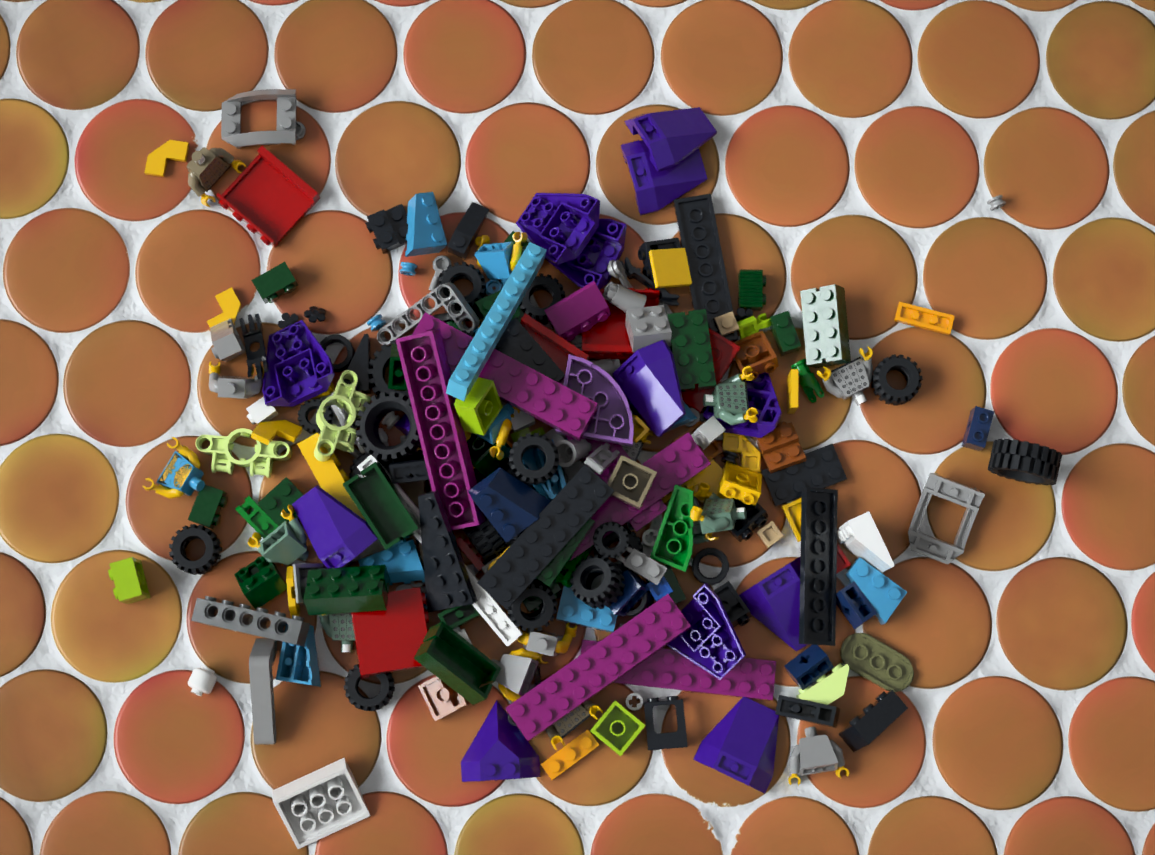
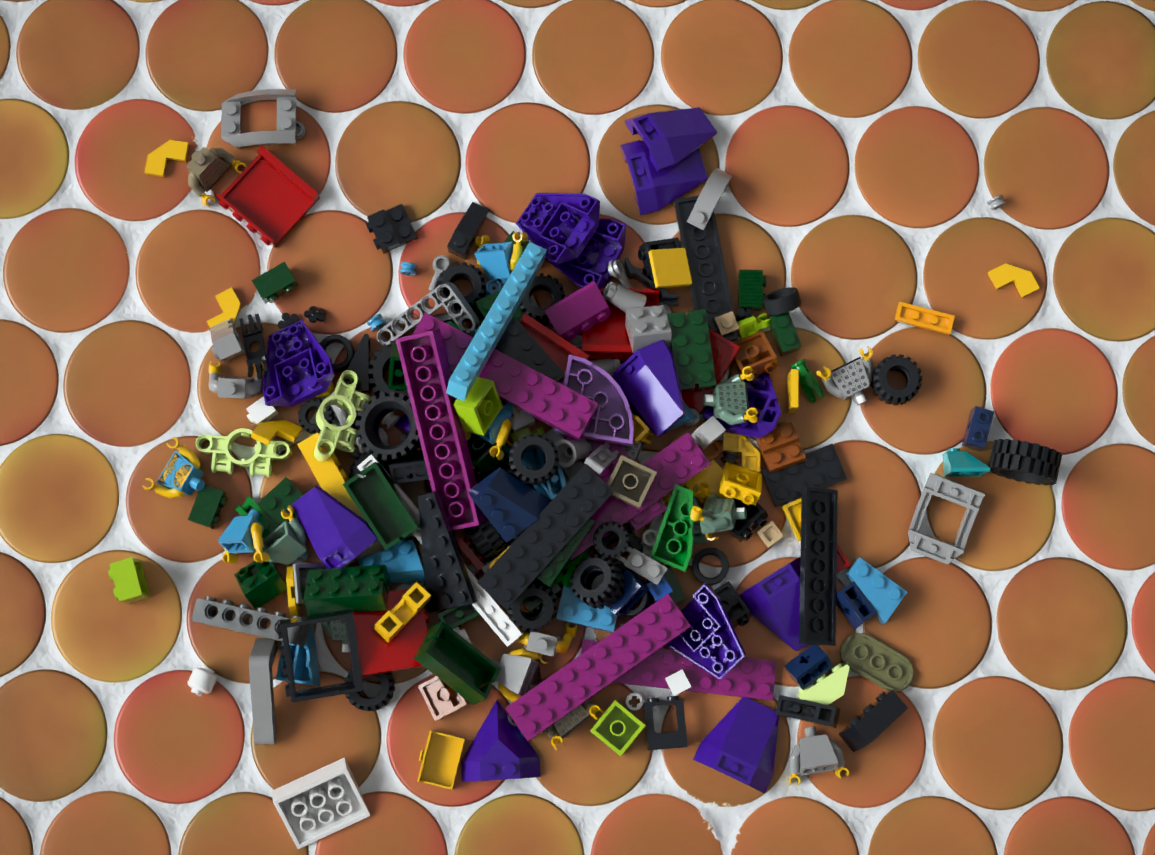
black tyre [169,524,222,575] -> none
dark azure wedge [405,192,447,257] -> none
light orange plate [540,729,599,780] -> none
piece [800,284,851,368] -> none
white slope [837,512,895,573] -> none
none -> dark azure torso [217,509,270,564]
none -> black window [277,609,364,703]
none -> yellow arch [374,582,431,643]
none -> yellow container [417,730,465,790]
none -> white tile [665,669,691,696]
none -> light grey arch [687,167,733,230]
none -> black tyre [763,287,801,315]
none -> teal slope [943,448,990,477]
none -> yellow tile [988,263,1040,298]

